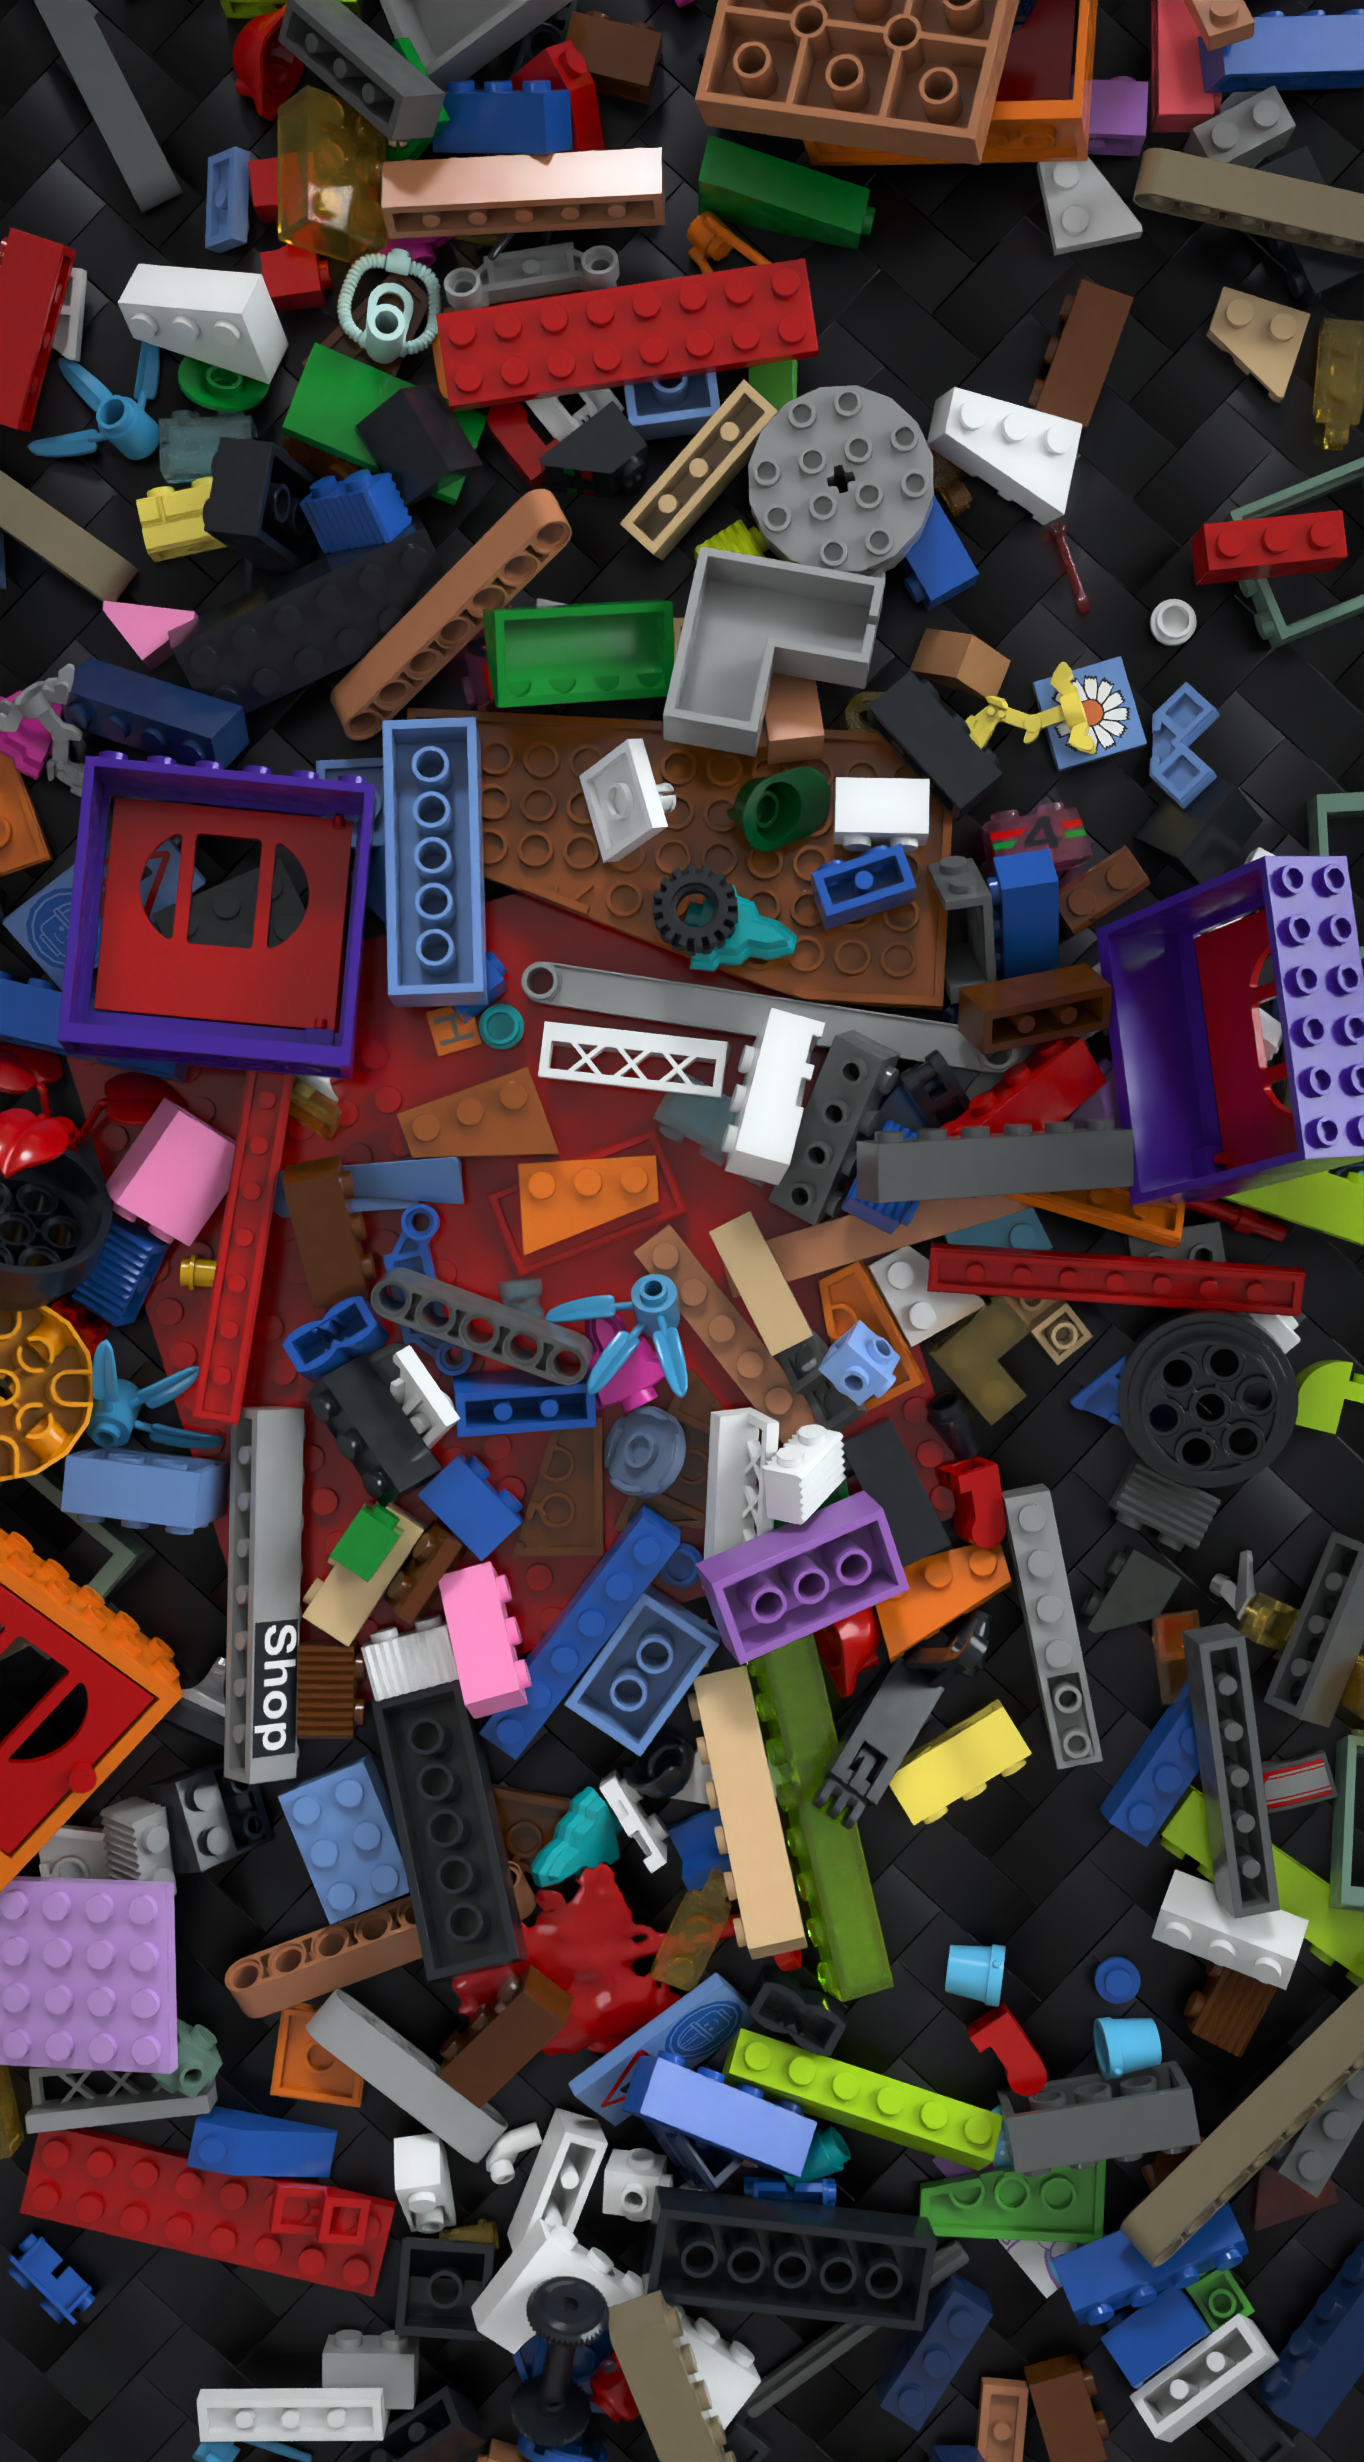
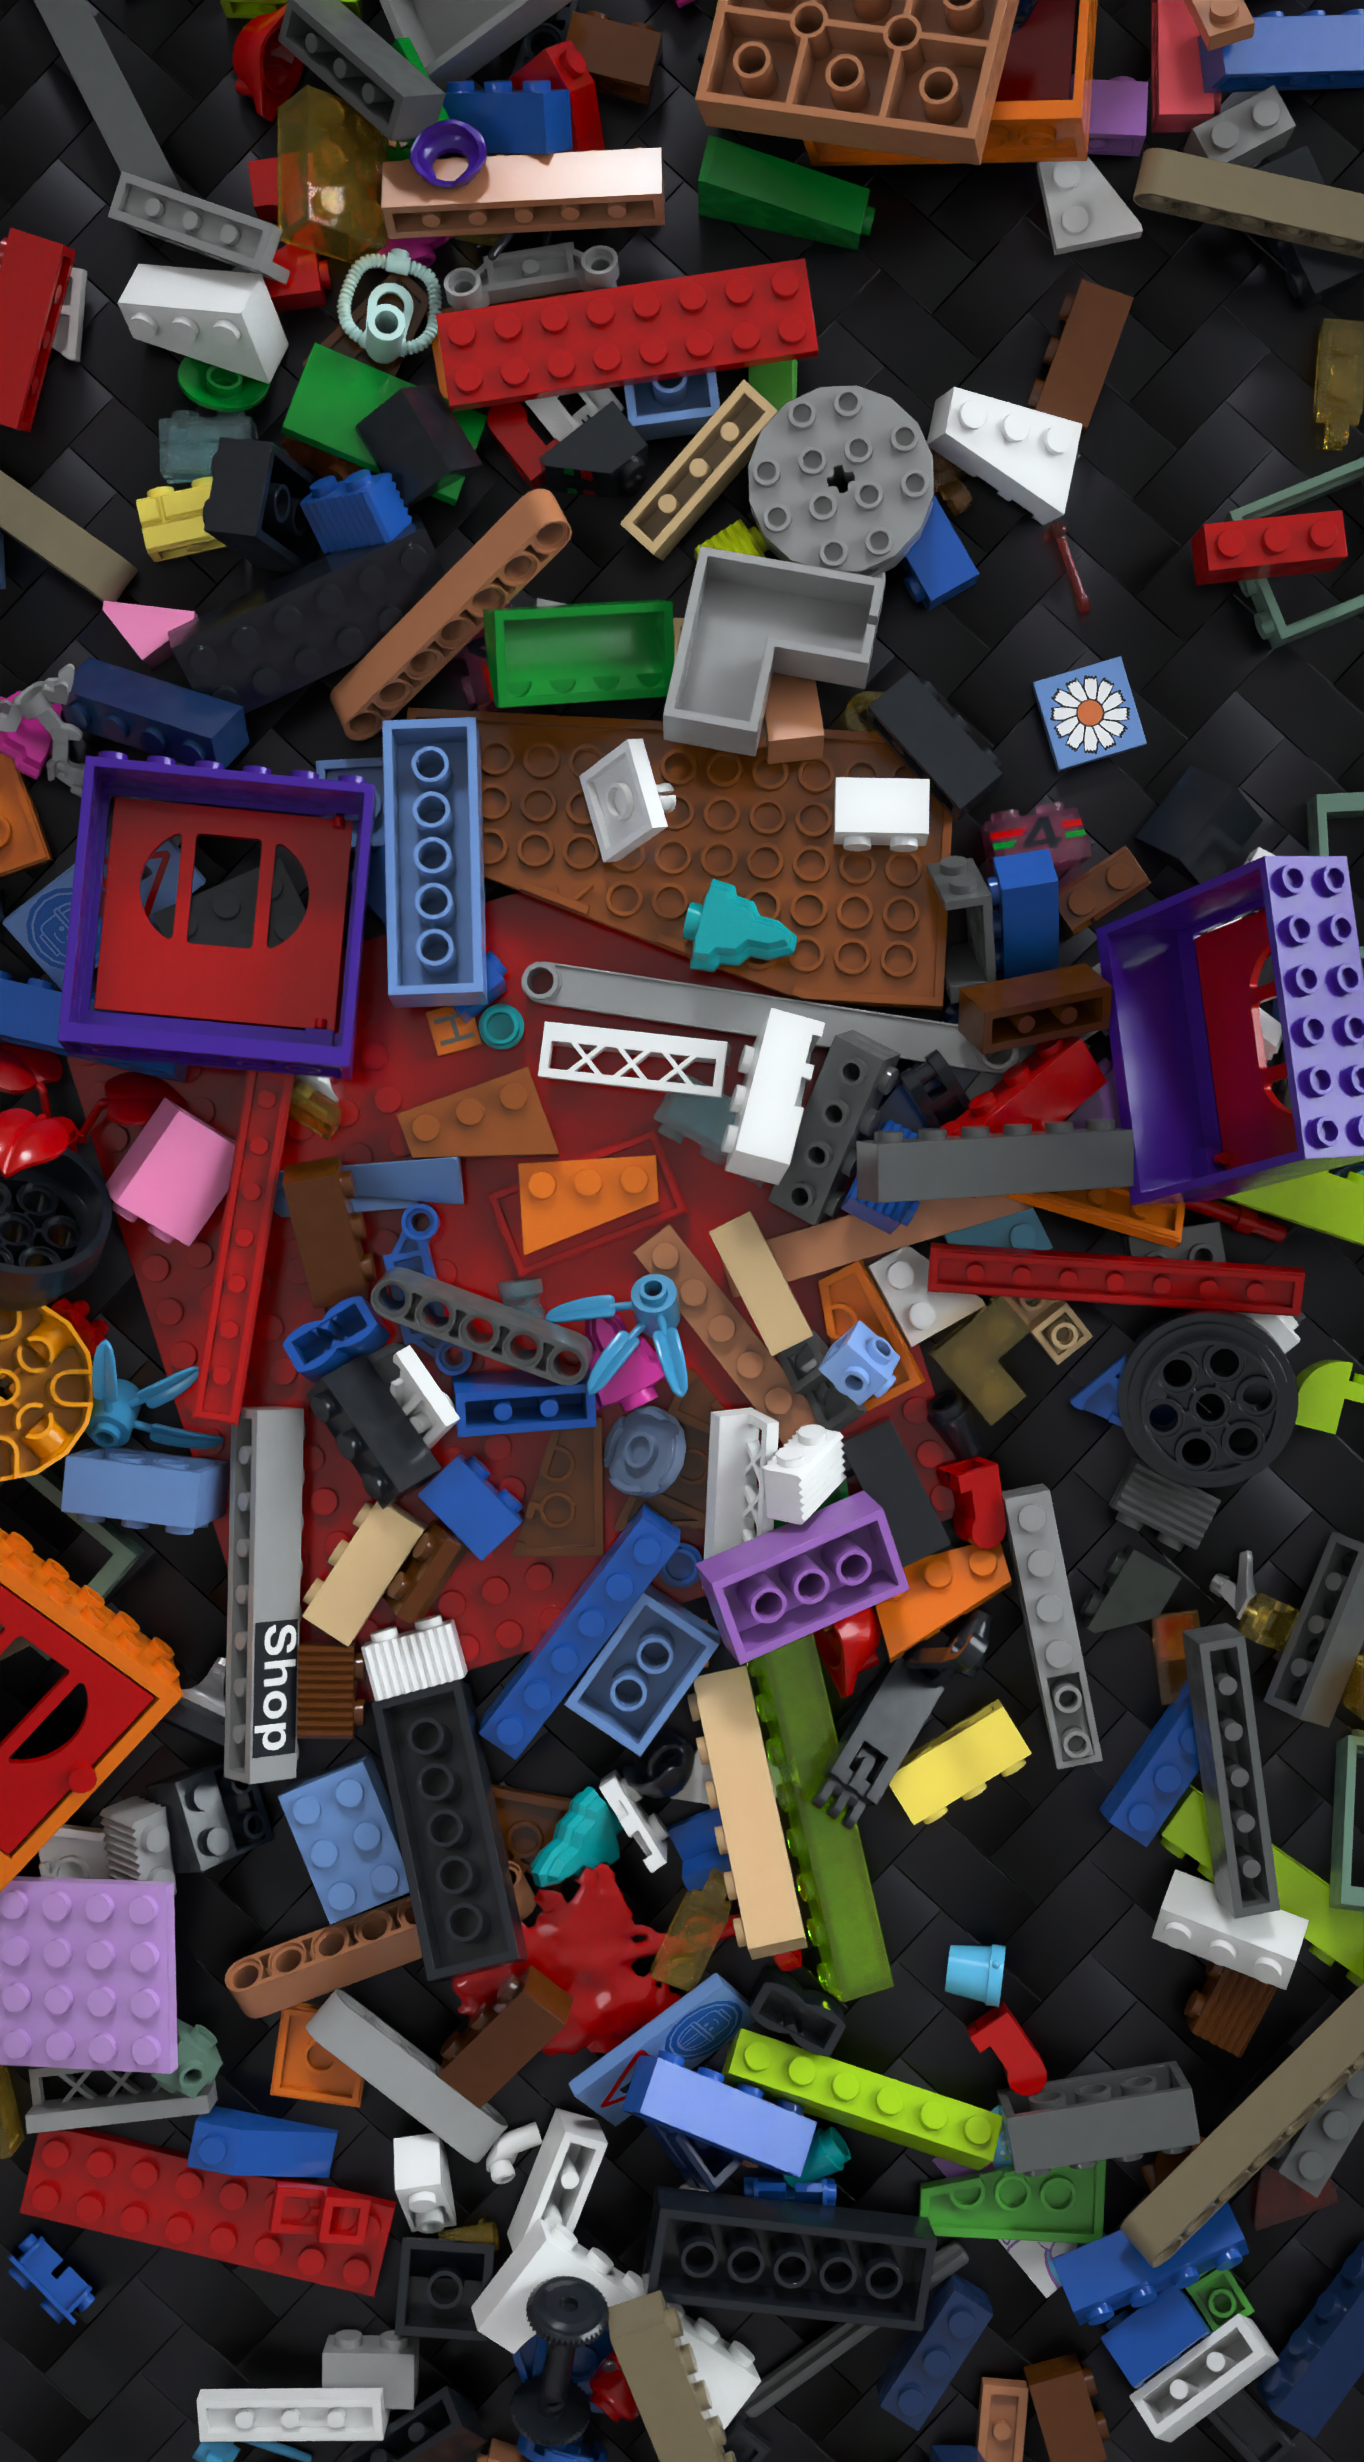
dark azure plant [27,341,160,460] -> none
blue brick [72,1218,170,1327] -> none
yellow pin [180,1254,217,1291] -> none
medium blue plate [205,146,251,253] -> none
green brick [329,1504,404,1582] -> none
bright pink brick [438,1561,532,1719] -> none
white brick [602,2148,674,2222] -> none
black tyre [652,864,738,956] -> none
orange plant [686,210,772,274] -> none
dark green piece [727,766,831,852] -> none
blue brick [810,844,916,930] -> none
medium nougat slope [909,628,1011,703] -> none
light yellow piece [965,662,1097,755] -> none
medium azure piece [1093,2017,1162,2080] -> none
blue plate [1094,1956,1141,2004] -> none
medium blue tile [1149,682,1220,810] -> none
white plate [1150,599,1197,646] -> none
tan wing [1206,286,1311,403] -> none
slope [1261,1749,1338,1813] -> none
none -> light grey fence [108,171,291,285]
none -> dark purple piece [410,119,487,189]

